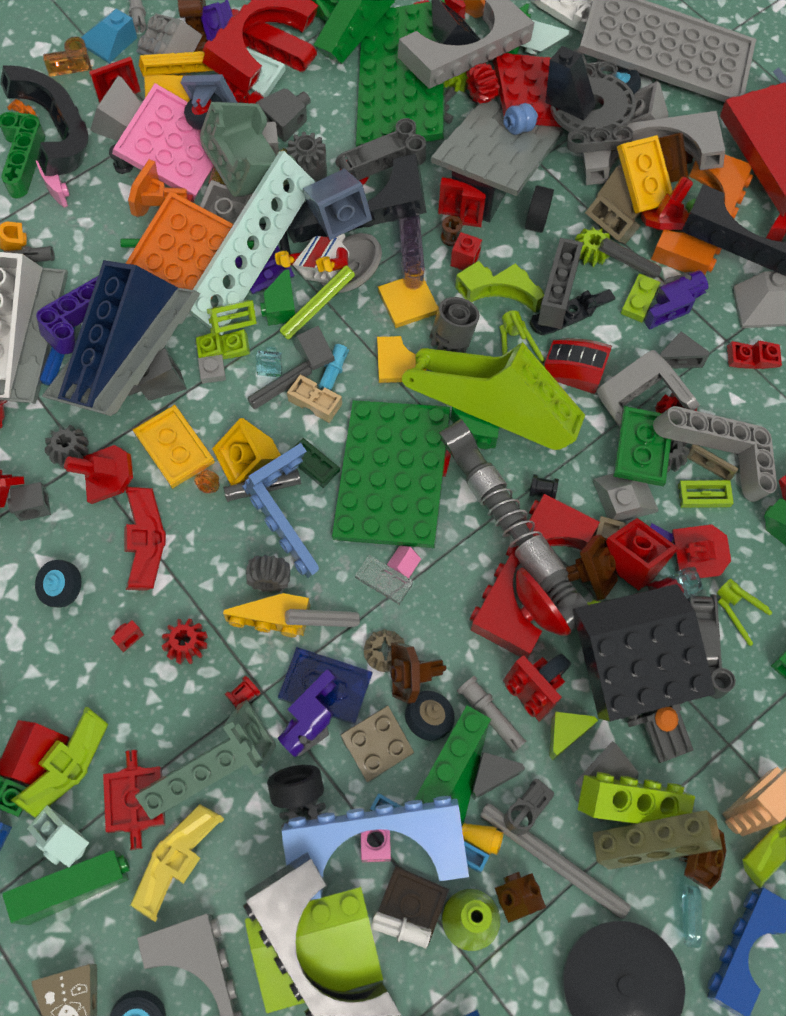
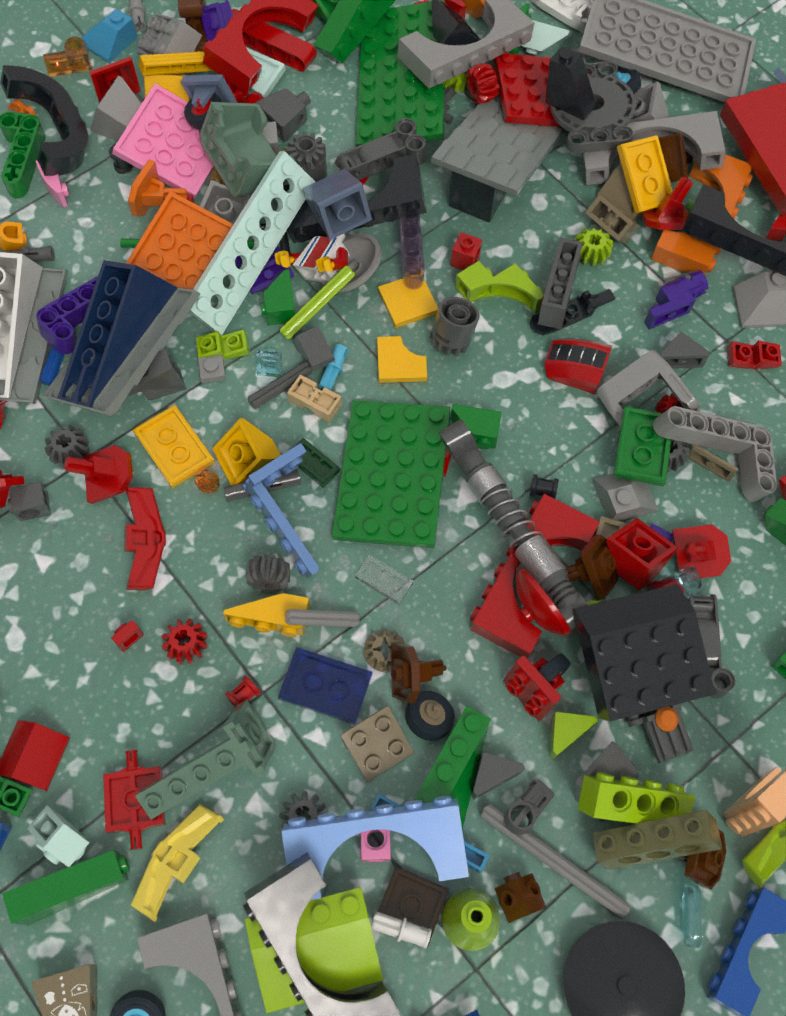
lime plate [11,707,109,818] -> none
black wheel [35,560,82,608] -> none
lime tile [207,300,257,334] -> none
black tyre [267,765,324,808] -> none
dark purple plate [278,669,338,757] -> none
bright pink slope [386,546,421,581] -> none
lime piece [402,342,585,450] -> none
red slope [438,177,486,228] -> none
reddish brown bush [441,216,463,246] -> none
light grey pin [457,676,527,753] -> none
yellow cone [462,823,504,855] -> none
lime plant [499,310,545,362] -> none
medium blue piece [503,103,538,135] -> none
black tyre [525,185,554,233] -> none
dark grey axle [599,238,662,279] -> none
lime plate [620,273,661,322] -> none
lime tile [678,480,734,508] -> none
lime plant [716,579,772,646] -> none

